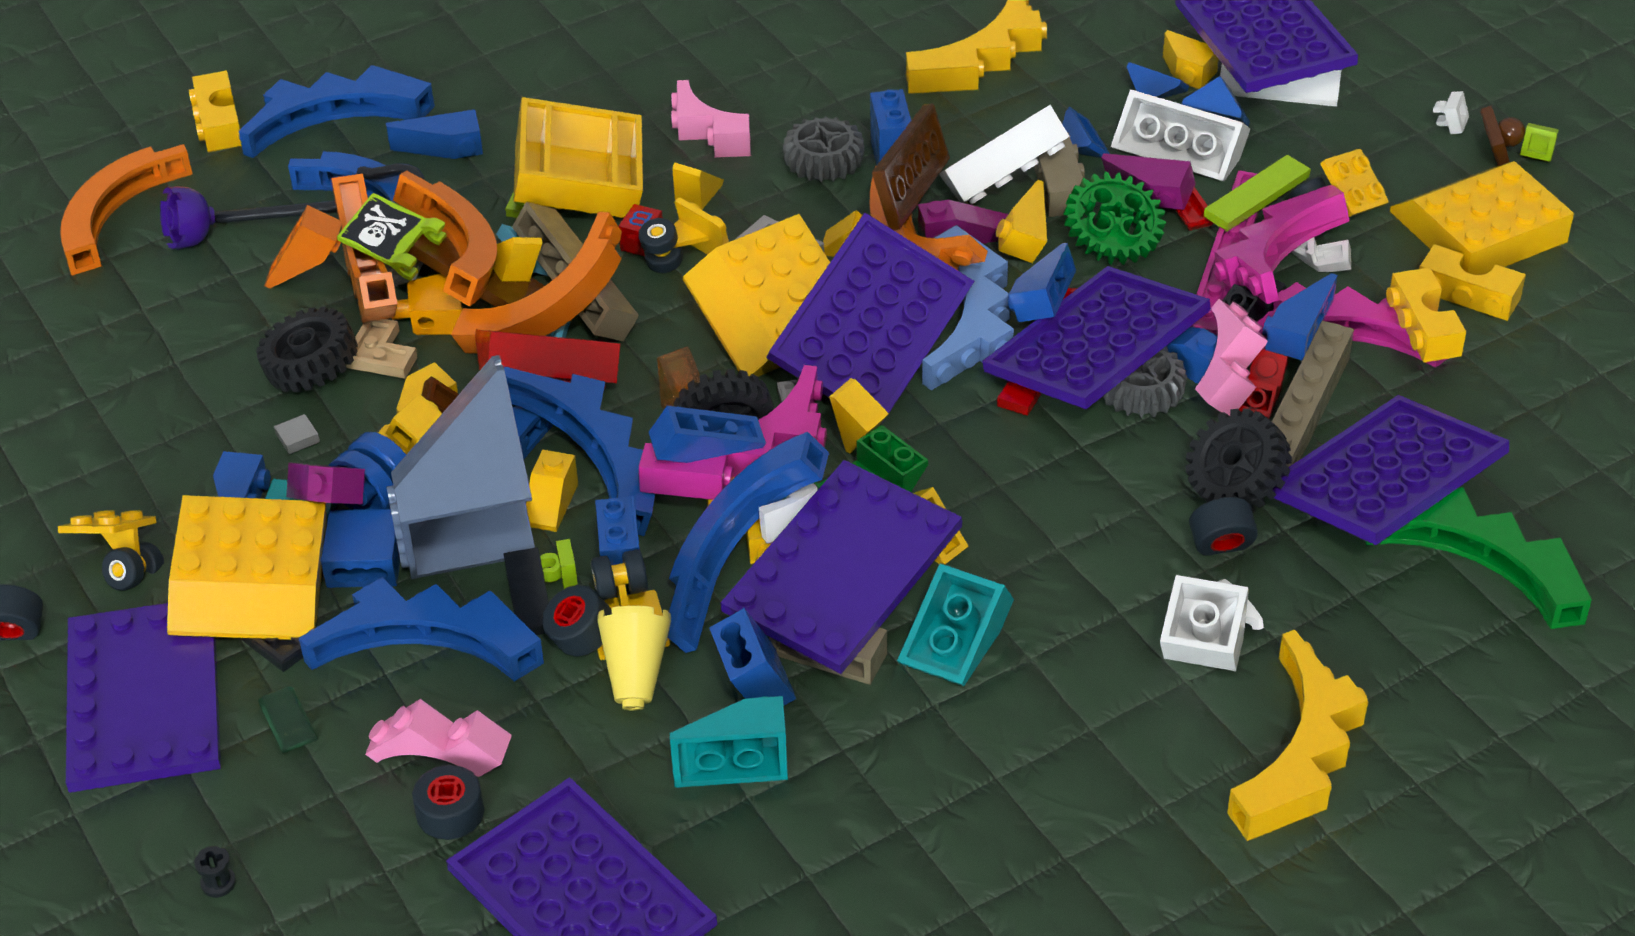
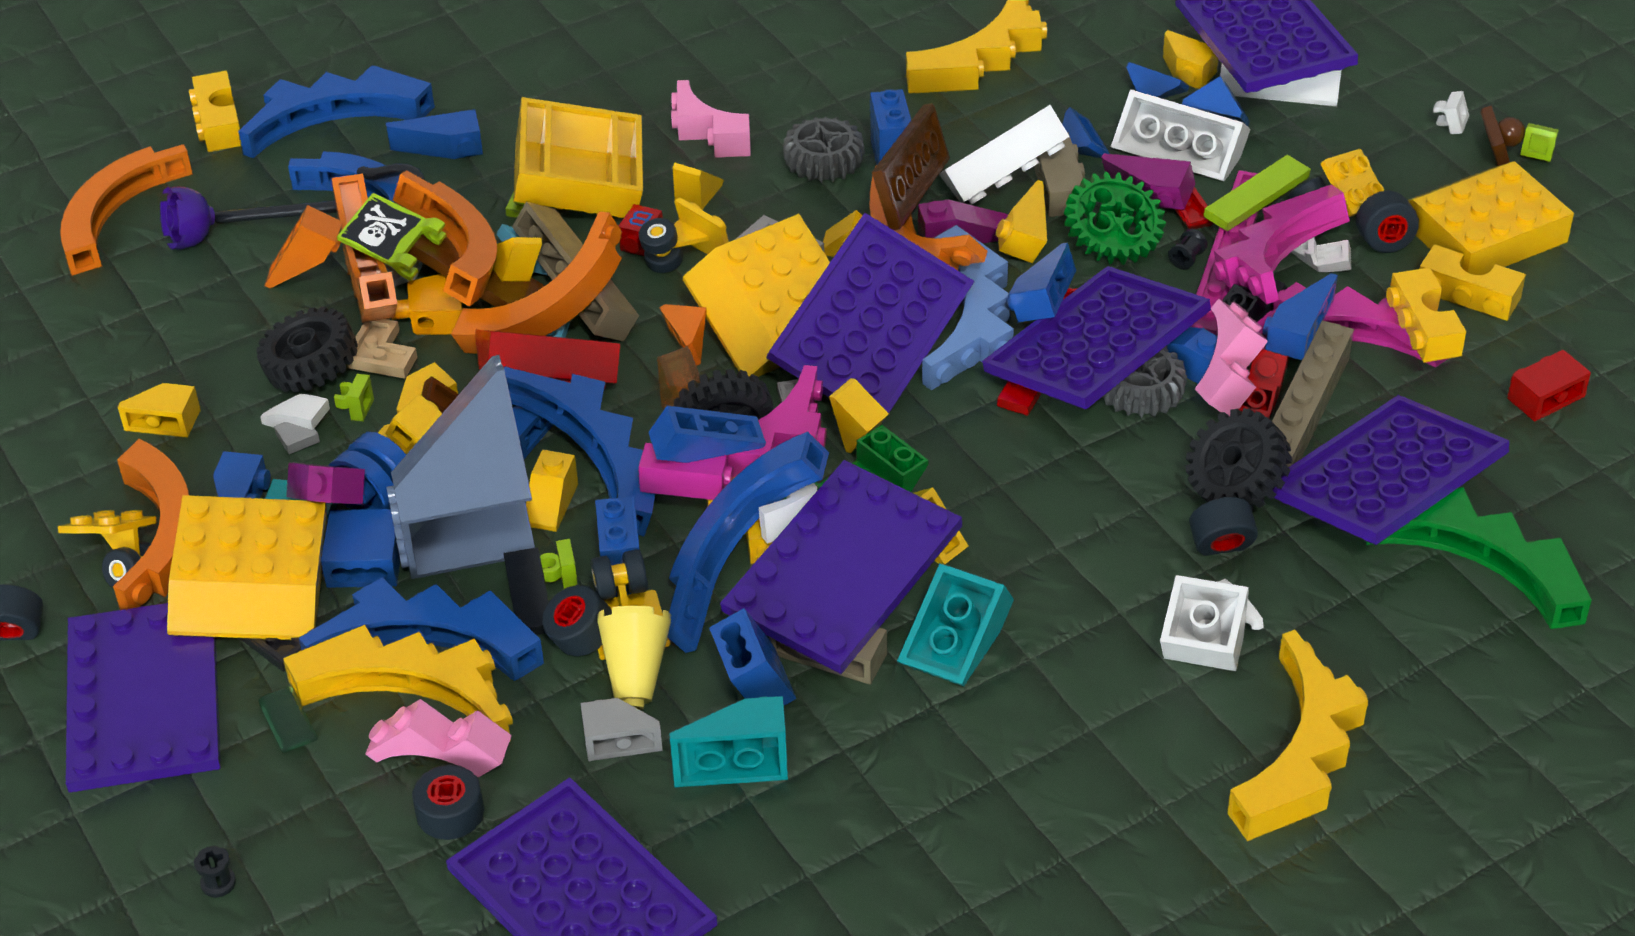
none -> orange arch [113,439,189,610]
none -> yellow slope [118,383,201,438]
none -> white slope [260,394,330,430]
none -> yellow arch [283,625,513,741]
none -> lime tile [334,374,374,422]
none -> light grey slope [580,698,663,761]
none -> orange slope [659,304,707,367]
none -> black bush [1168,229,1208,270]
none -> black wheel [1356,190,1419,253]
none -> red brick [1507,350,1591,422]

